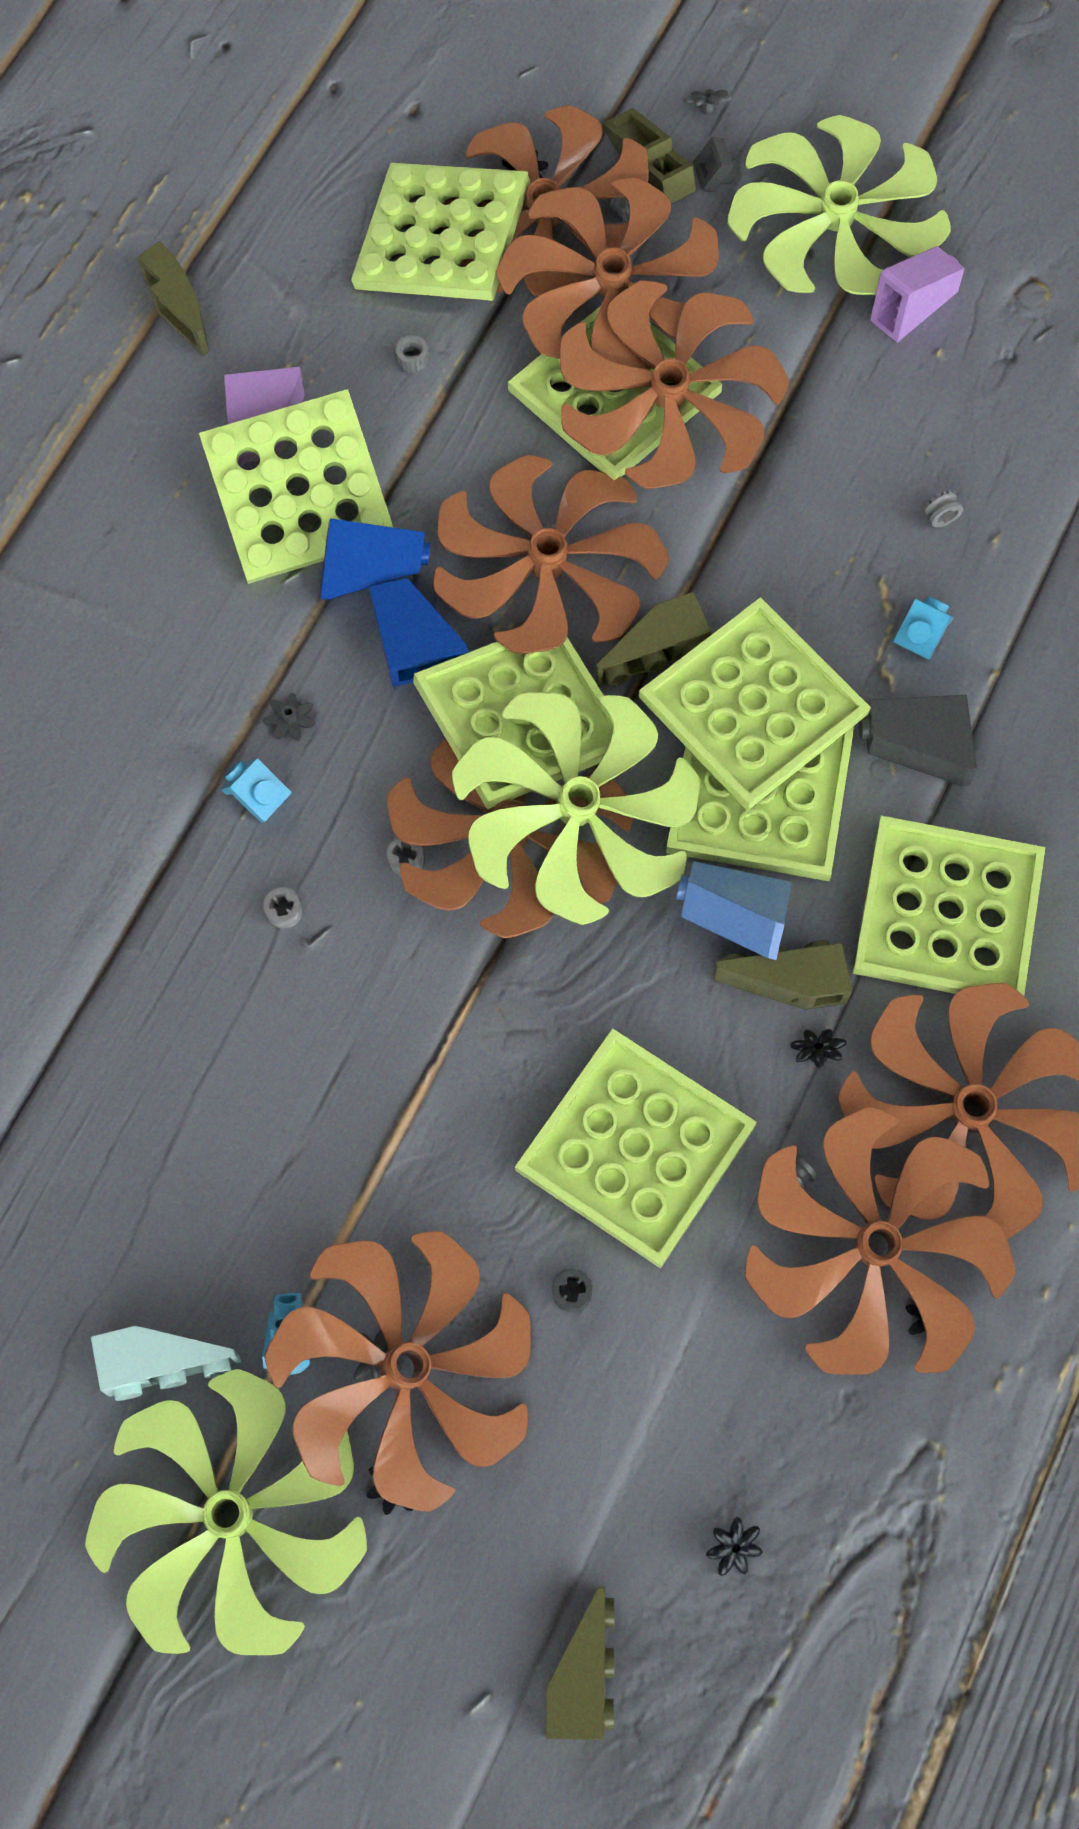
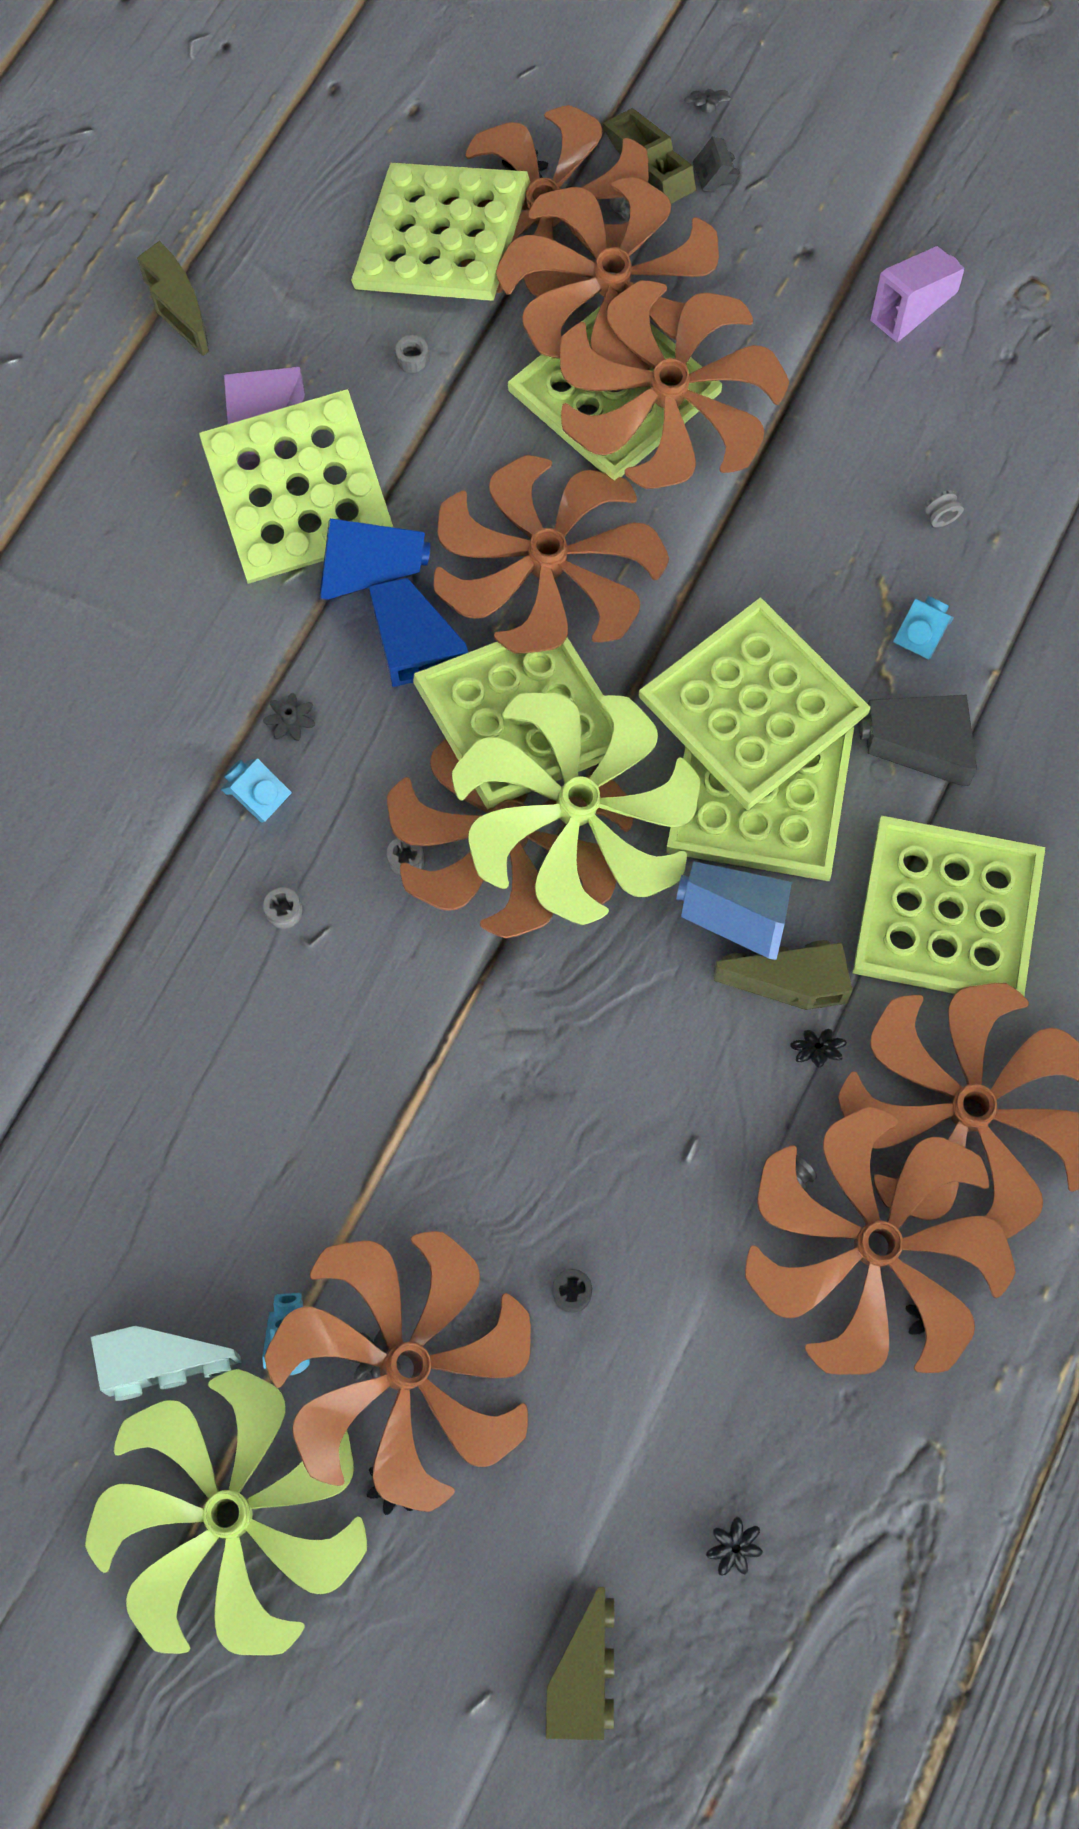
yellowish green plate [515,1028,757,1269] -> none
olive slope [596,592,711,687] -> none
yellowish green piece [727,115,951,295] -> none

